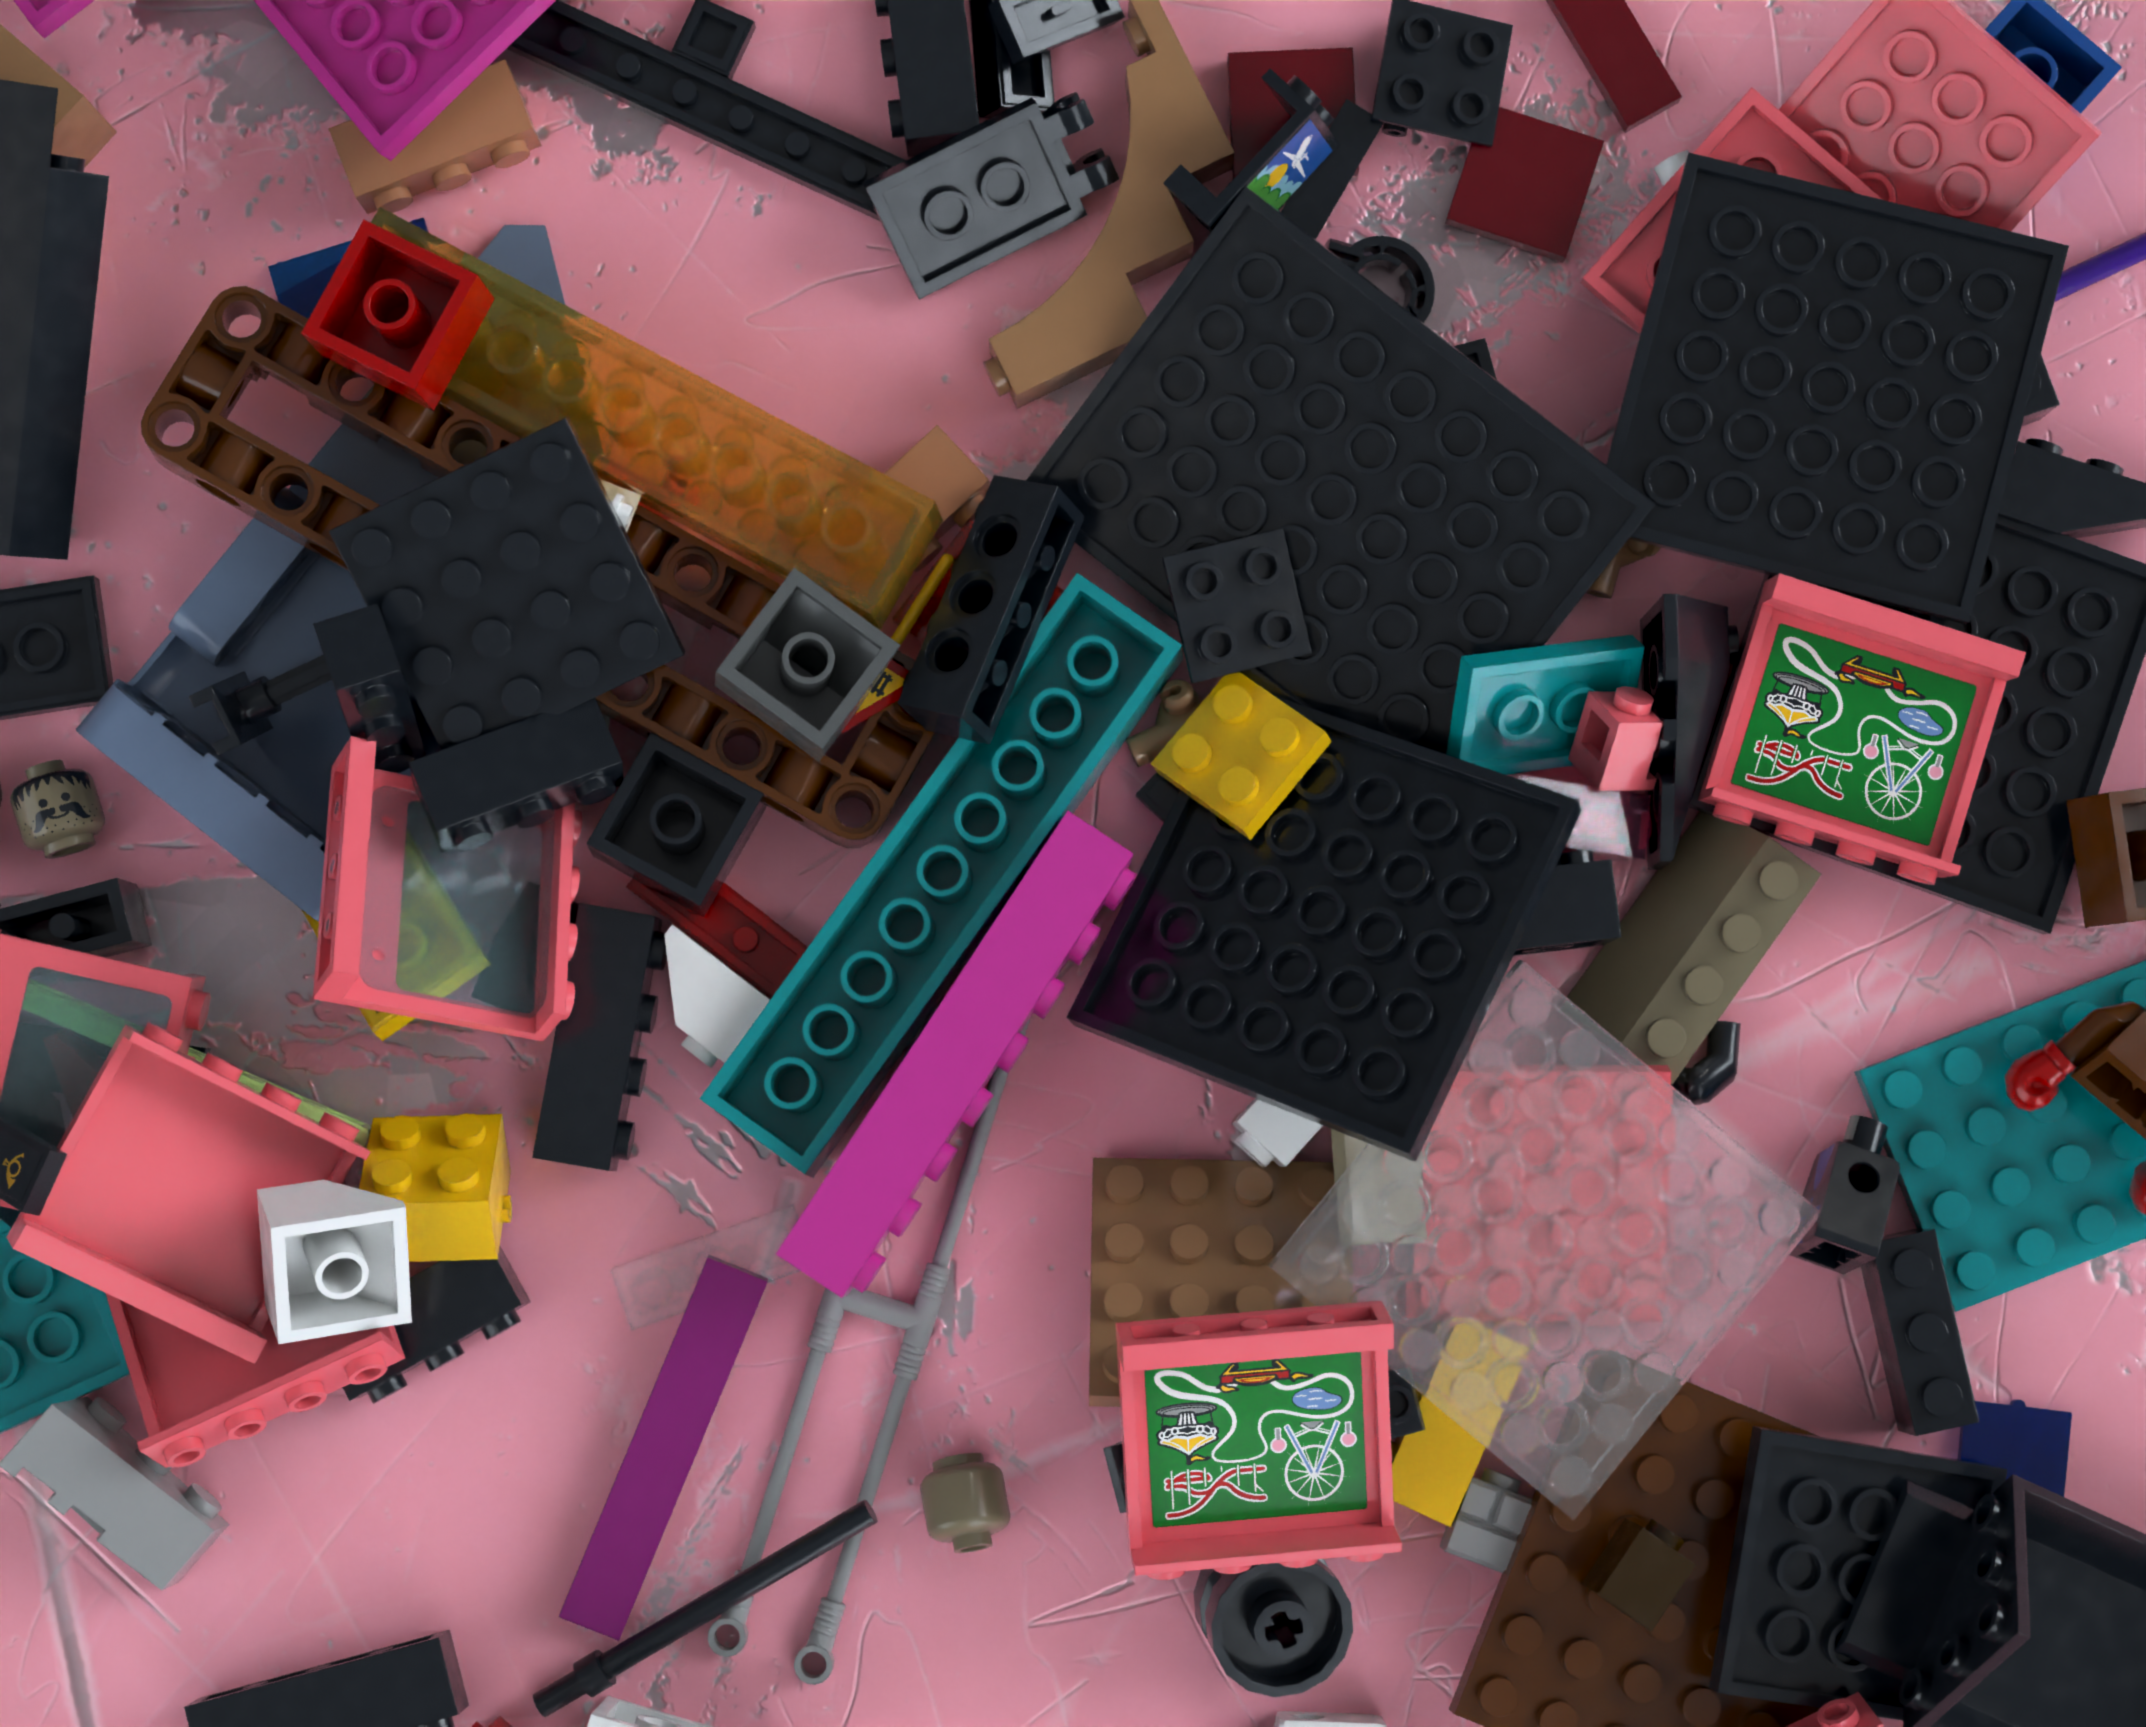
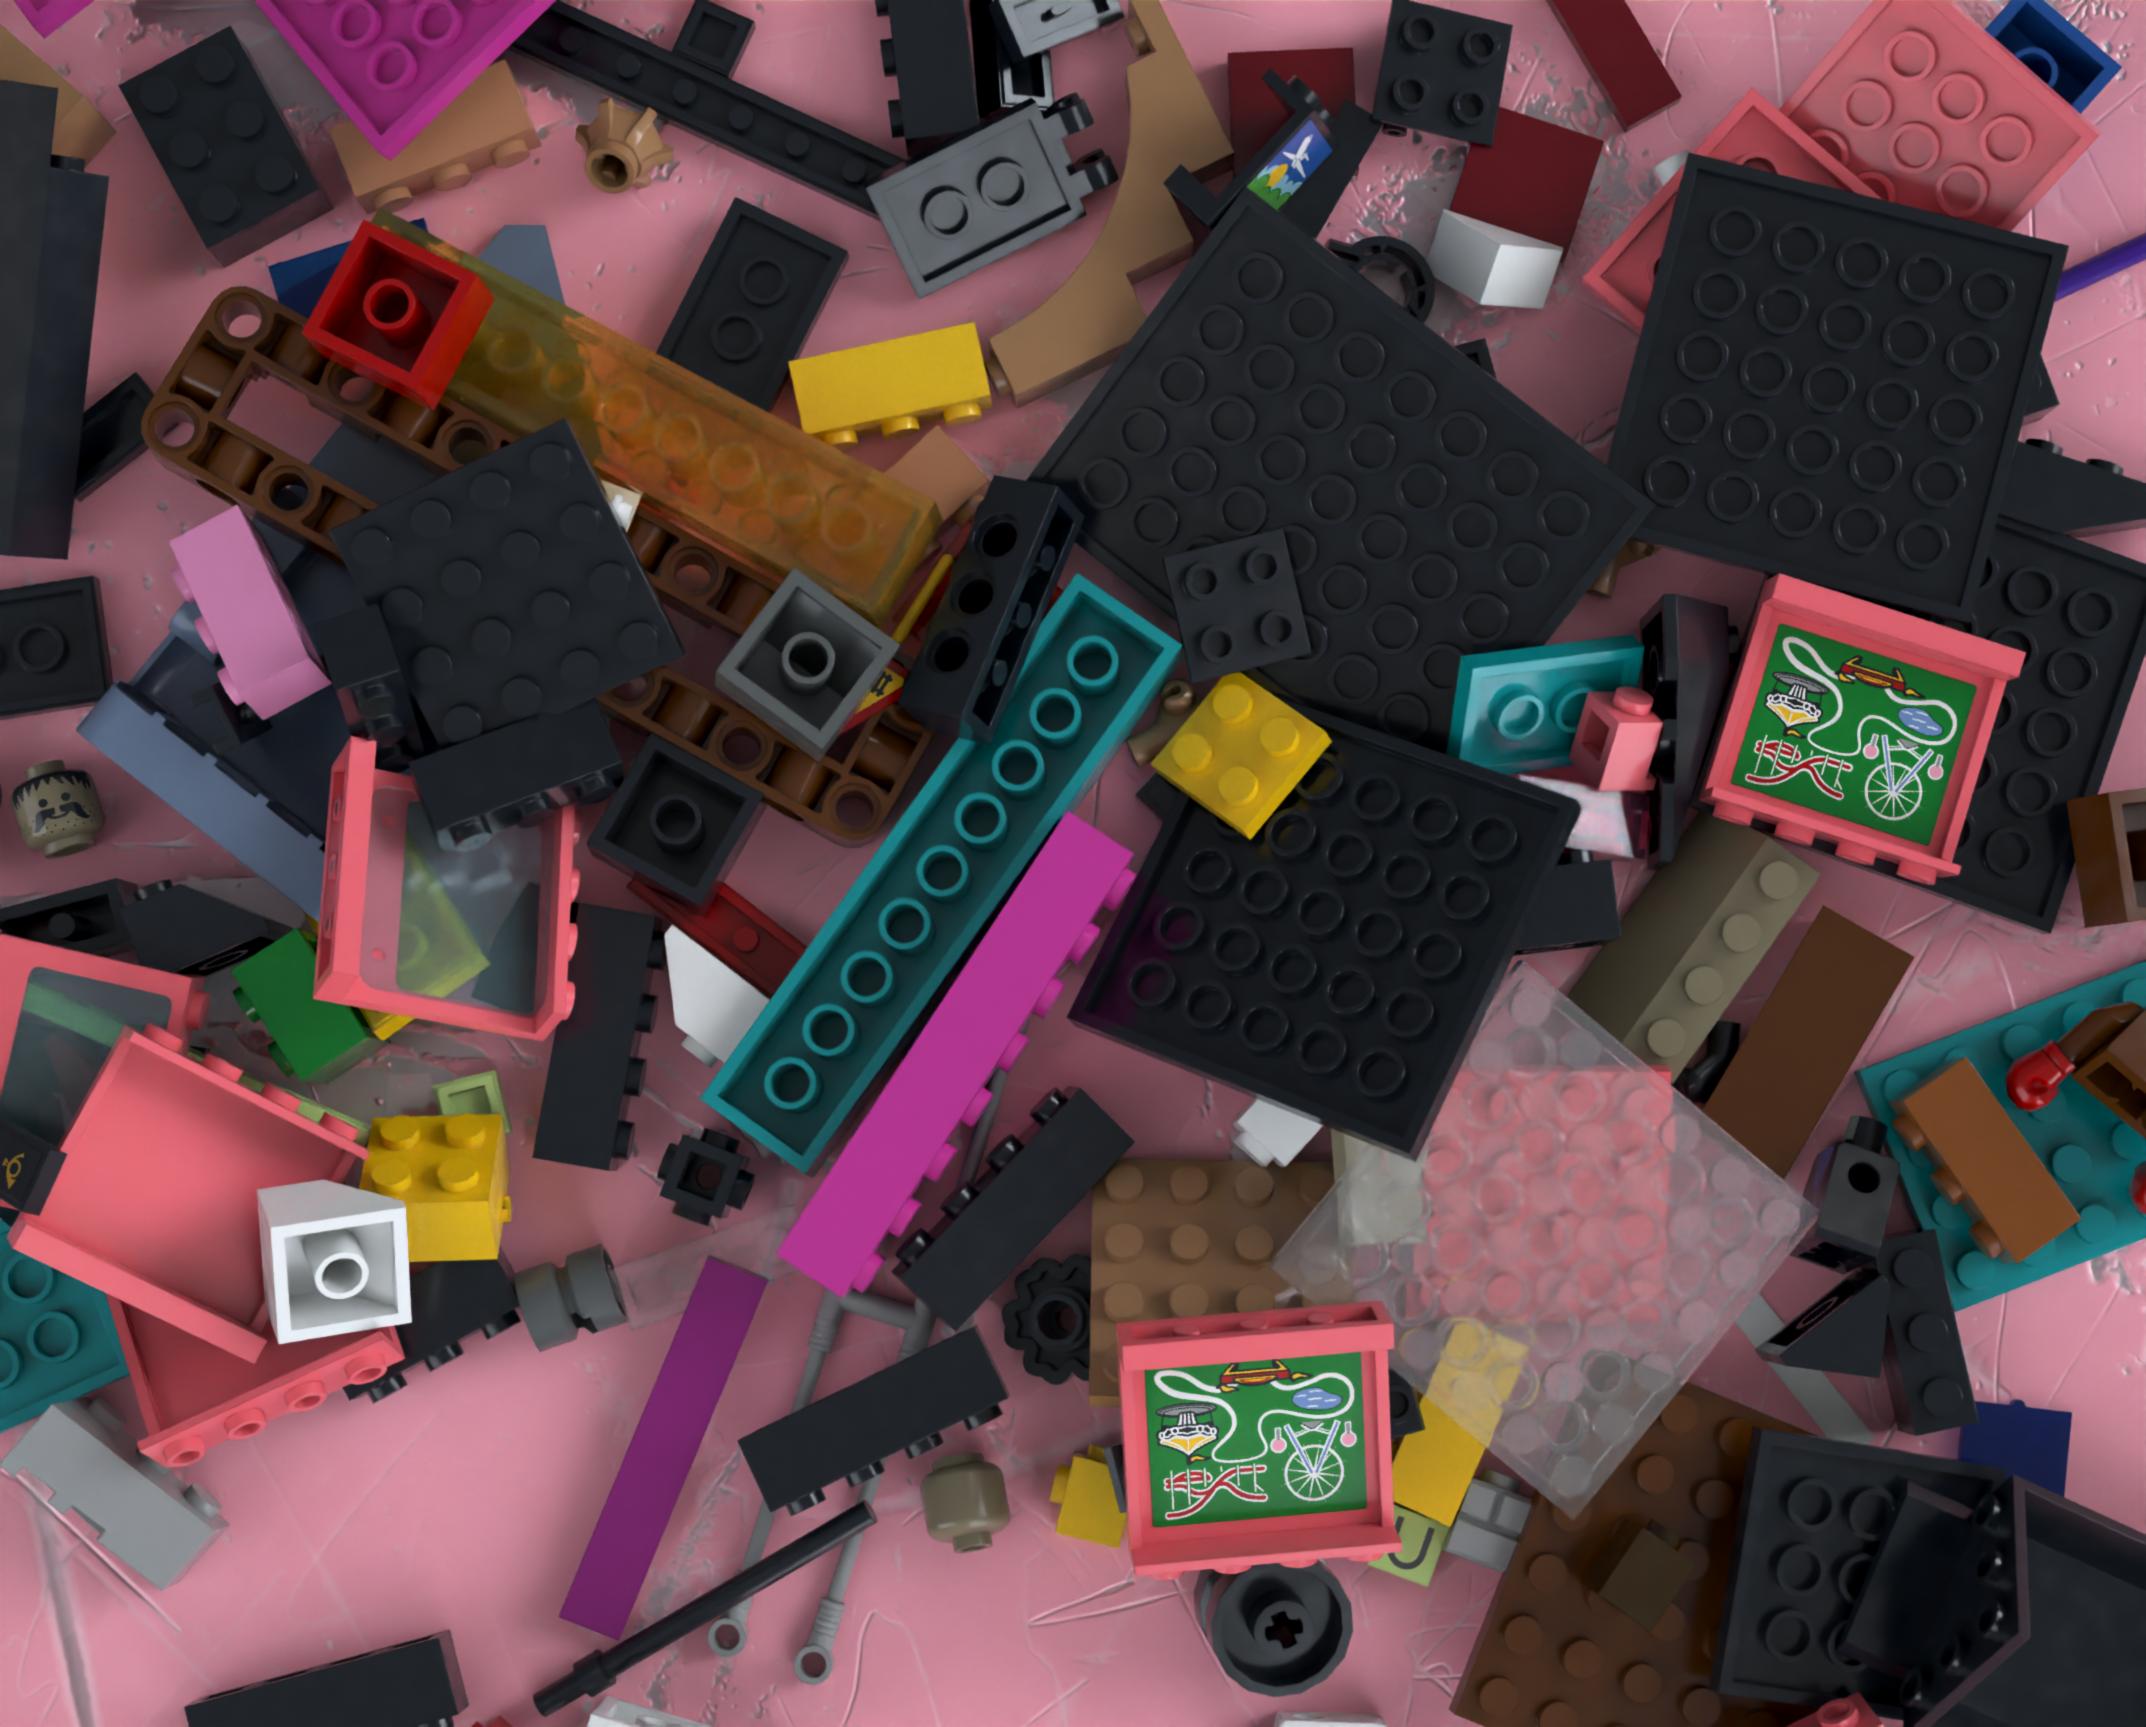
none -> black tile [74,372,179,502]
none -> black brick [118,26,335,268]
none -> black slope [119,879,294,977]
none -> bright pink brick [169,505,332,721]
none -> green brick [230,928,391,1084]
none -> yellowish green tile [433,1070,513,1134]
none -> dark grey wheel [514,1243,628,1352]
none -> medium nougat rock [575,97,674,193]
none -> black plate [650,197,850,424]
none -> black brick [657,1127,755,1226]
none -> black brick [737,1324,1010,1516]
none -> yellow brick [788,322,992,453]
none -> black brick [891,1086,1135,1331]
none -> black plant [1002,1254,1091,1385]
none -> yellow brick [1049,1444,1126,1549]
none -> yellowish green tile [1366,1504,1449,1587]
none -> white slope [1426,209,1563,309]
none -> reddish brown brick [1693,905,1914,1184]
none -> white sticker [1729,1291,1875,1444]
none -> black slope [1755,1271,1891,1378]
none -> dark orange brick [1888,1057,2082,1264]

